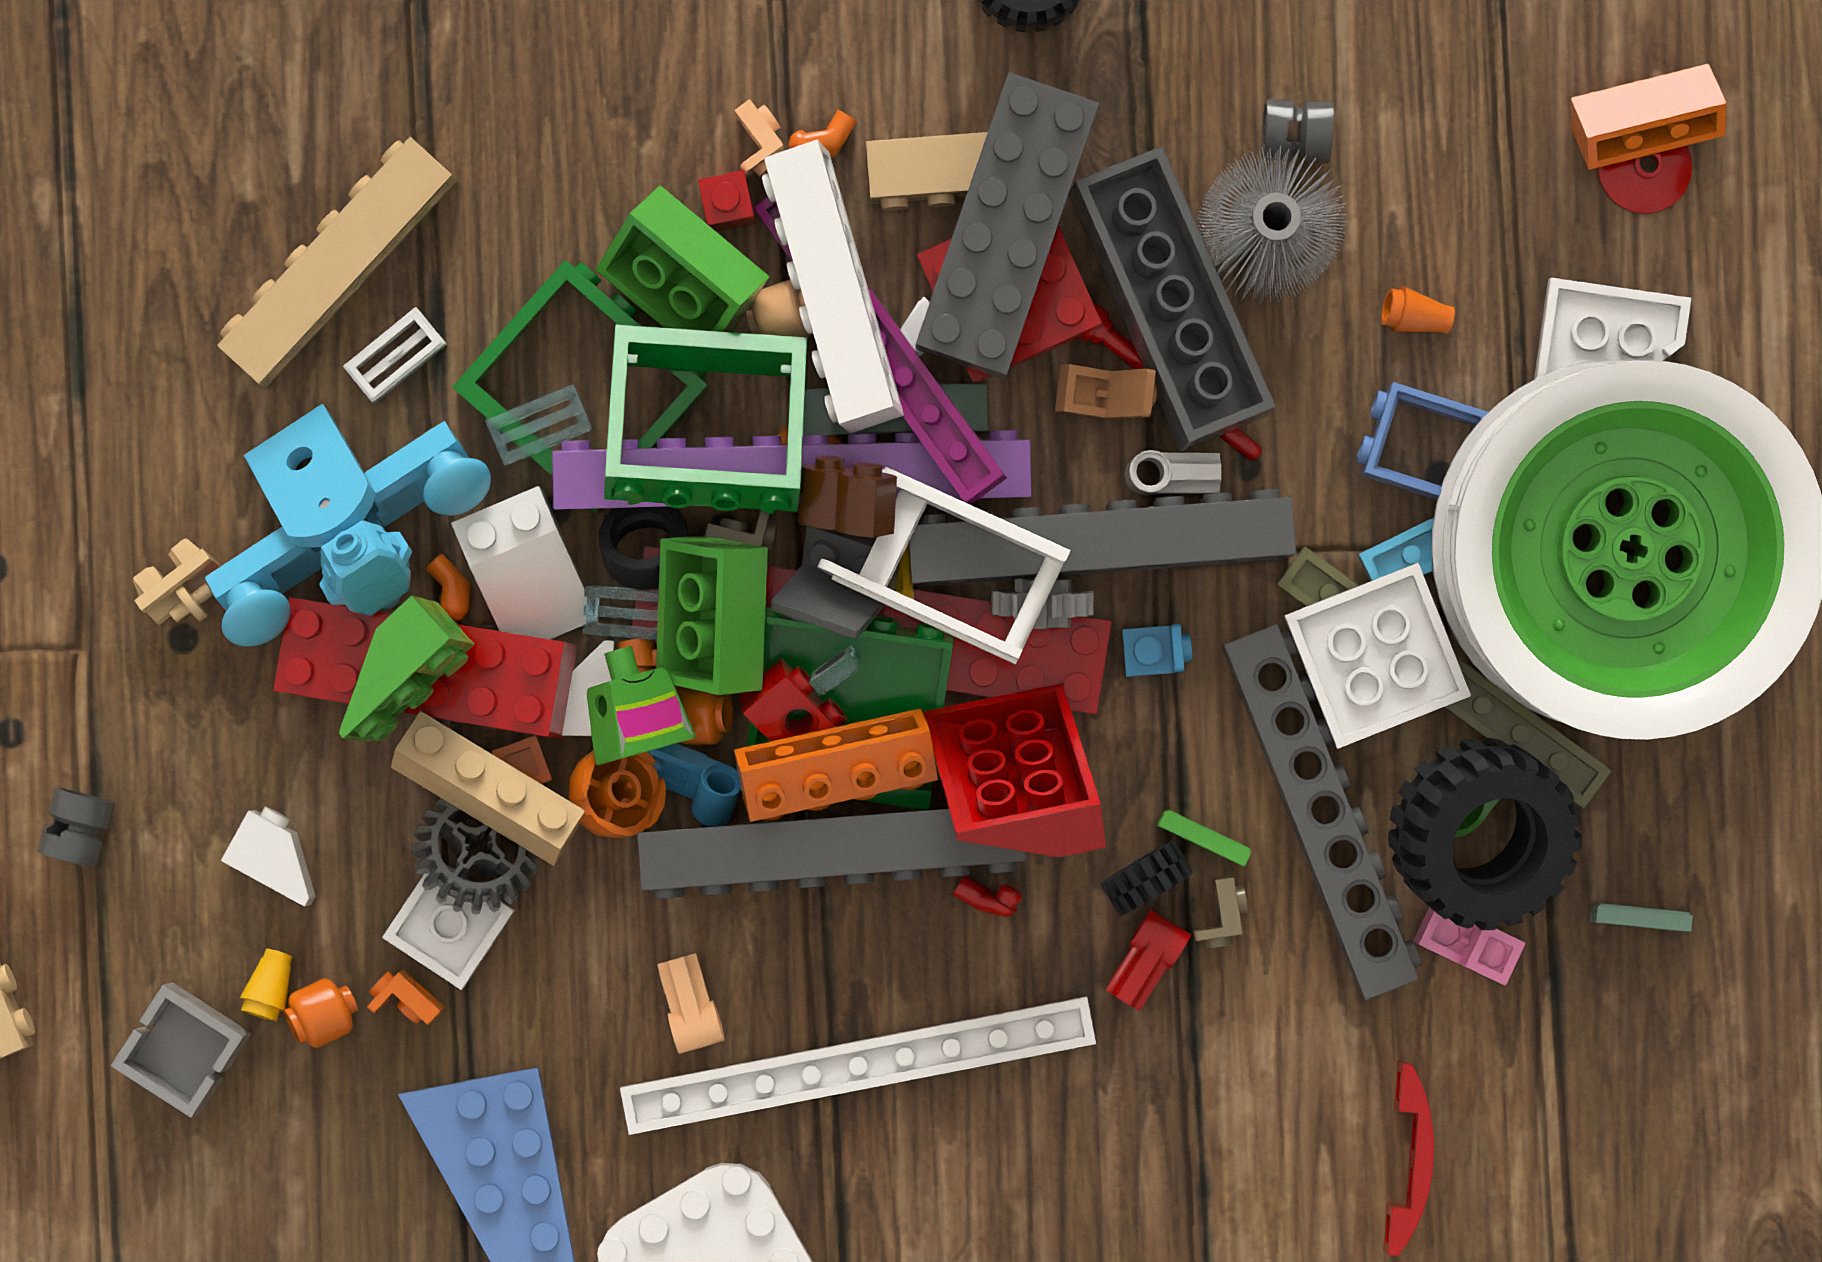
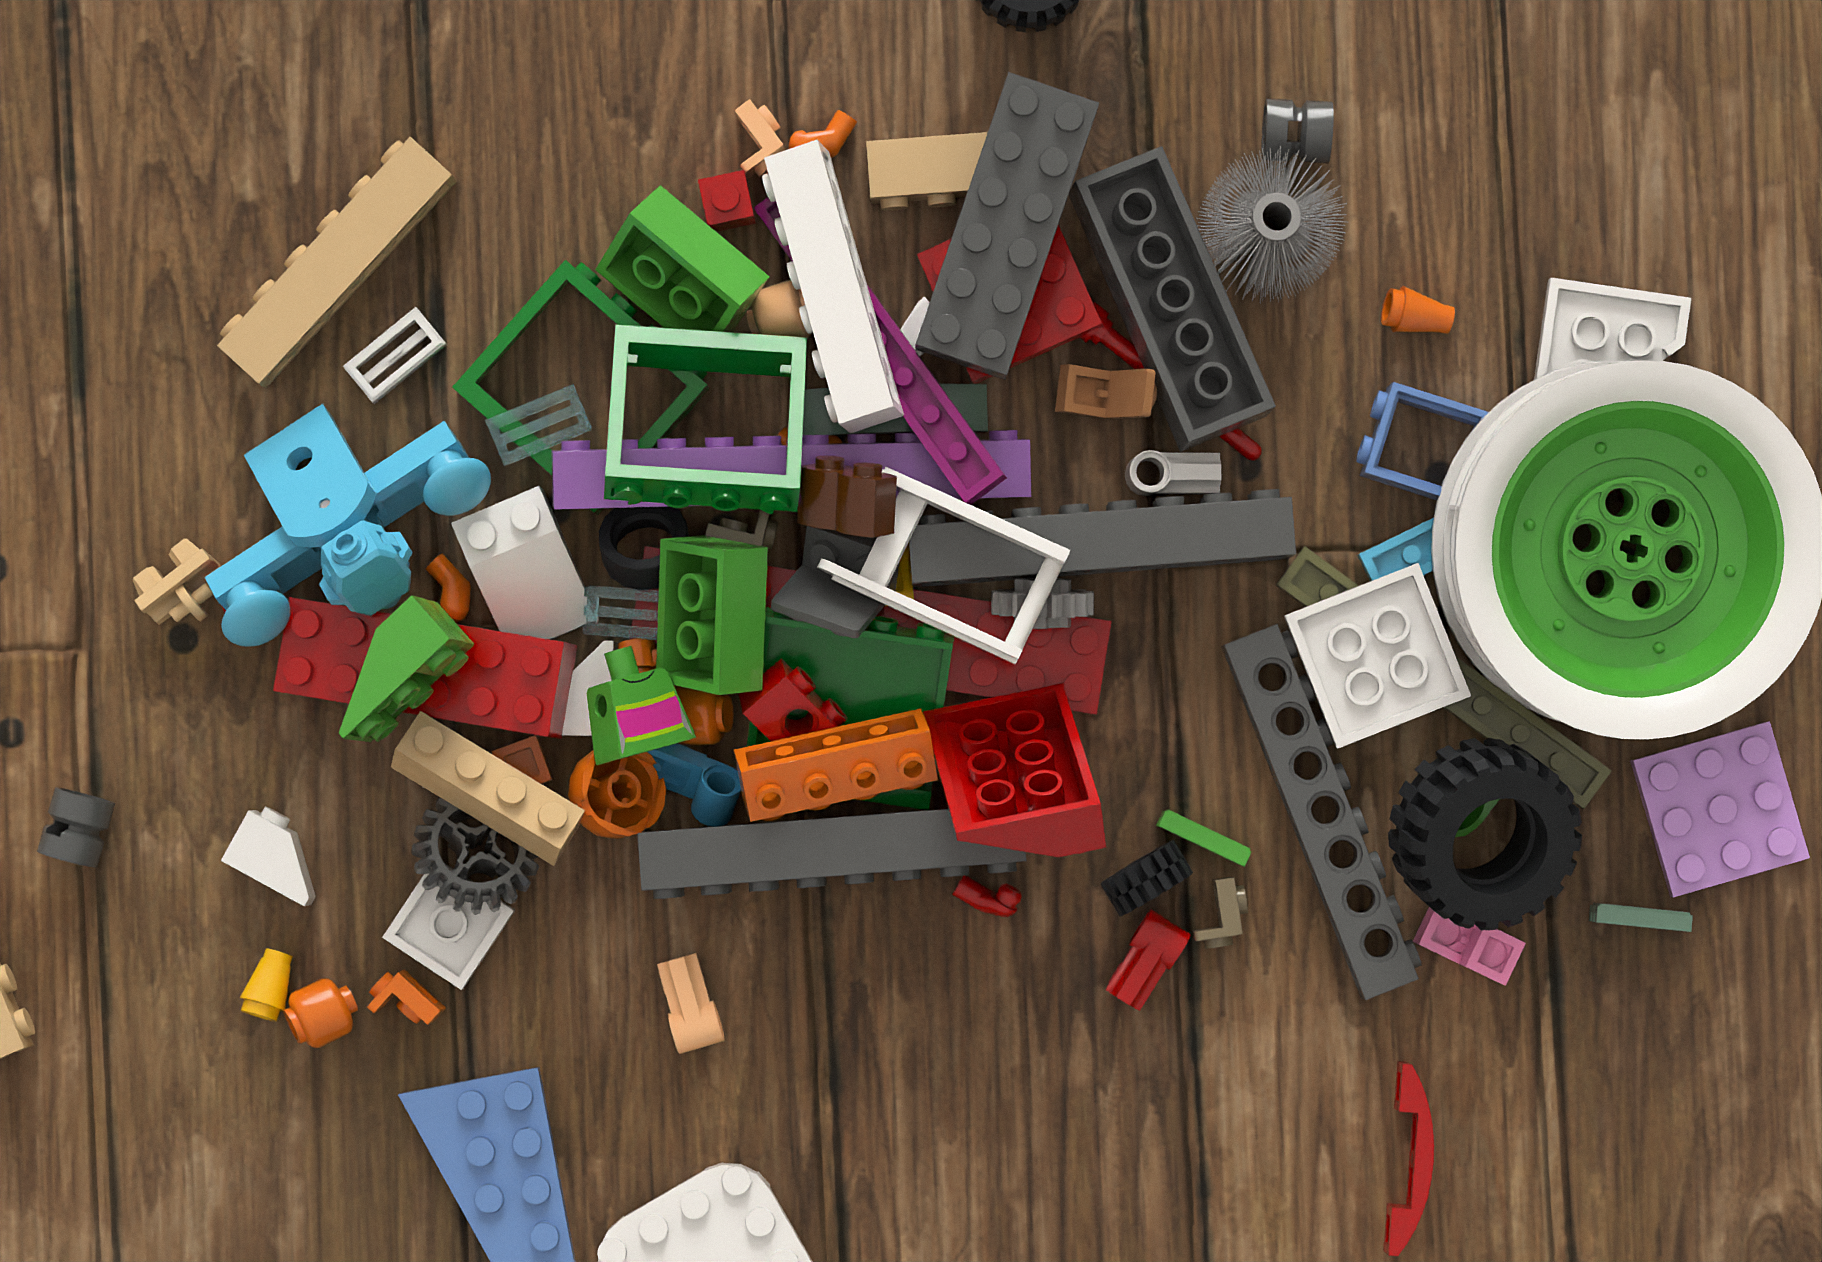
light grey piece [111,982,252,1118] -> none
white plate [620,996,1096,1135] -> none
clear light blue tile [810,645,861,695] -> none
dark azure bracket [1121,624,1192,677] -> none
brick [1571,64,1726,170] -> none
red dish [1597,146,1692,214] -> none
none -> lavender plate [1630,721,1810,897]

